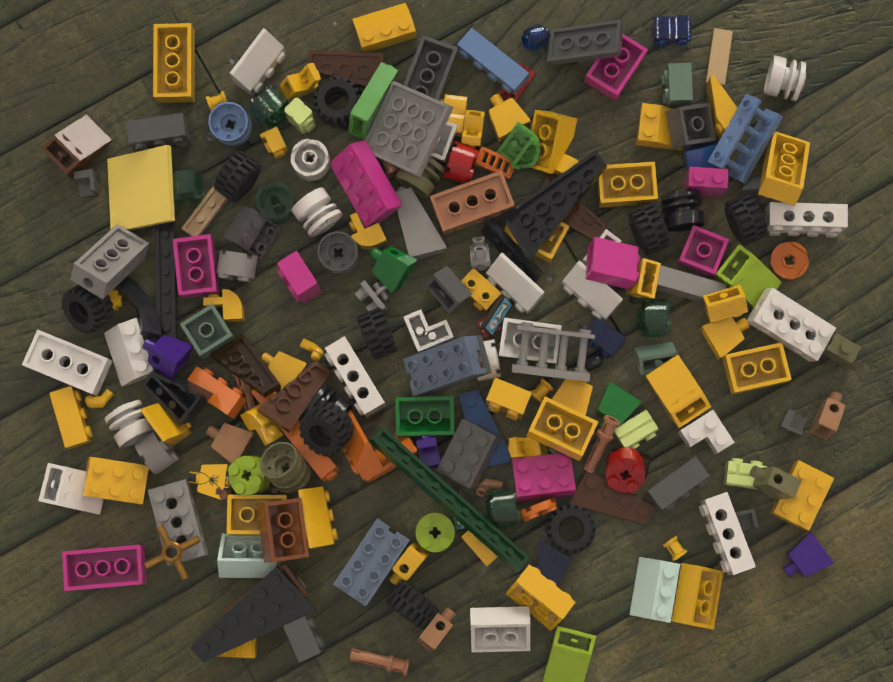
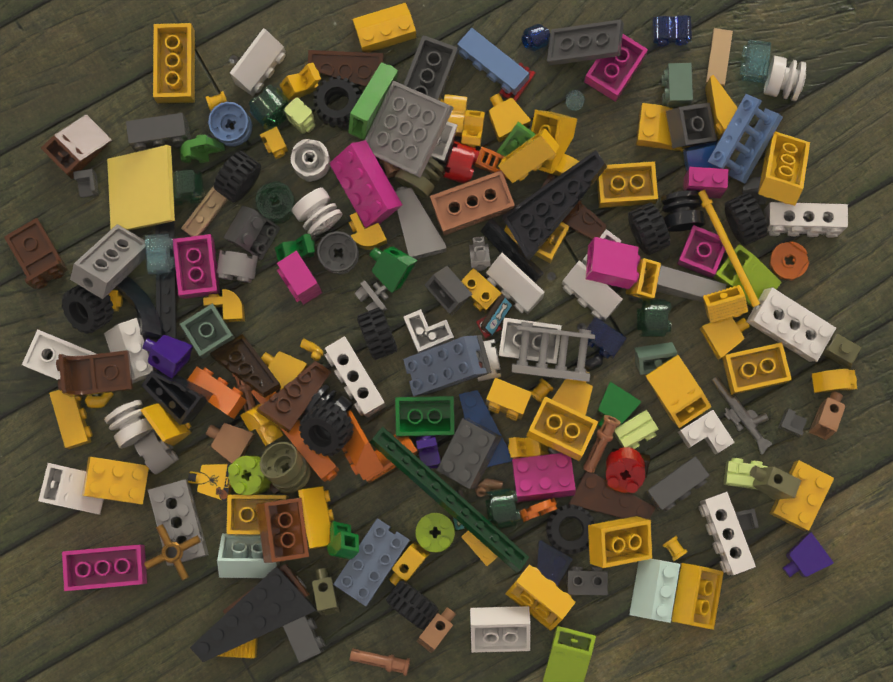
none -> reddish brown bracket [4,218,68,289]
none -> reddish brown bracket [56,350,133,397]
none -> clear light blue brick [144,233,175,274]
none -> bright green slope [180,135,225,163]
none -> green brick [275,234,315,262]
none -> olive torso [312,568,341,616]
none -> green brick [327,521,359,560]
none -> yellow brick [498,128,560,183]
none -> clear light blue tile [566,90,585,110]
none -> dark grey brick [567,567,608,595]
none -> yellow brick [588,516,652,568]
none -> yellow bar [698,190,760,307]
none -> flat silver piece [711,376,772,454]
none -> clear light blue brick [740,40,771,83]
none -> yellow brick [812,369,857,393]

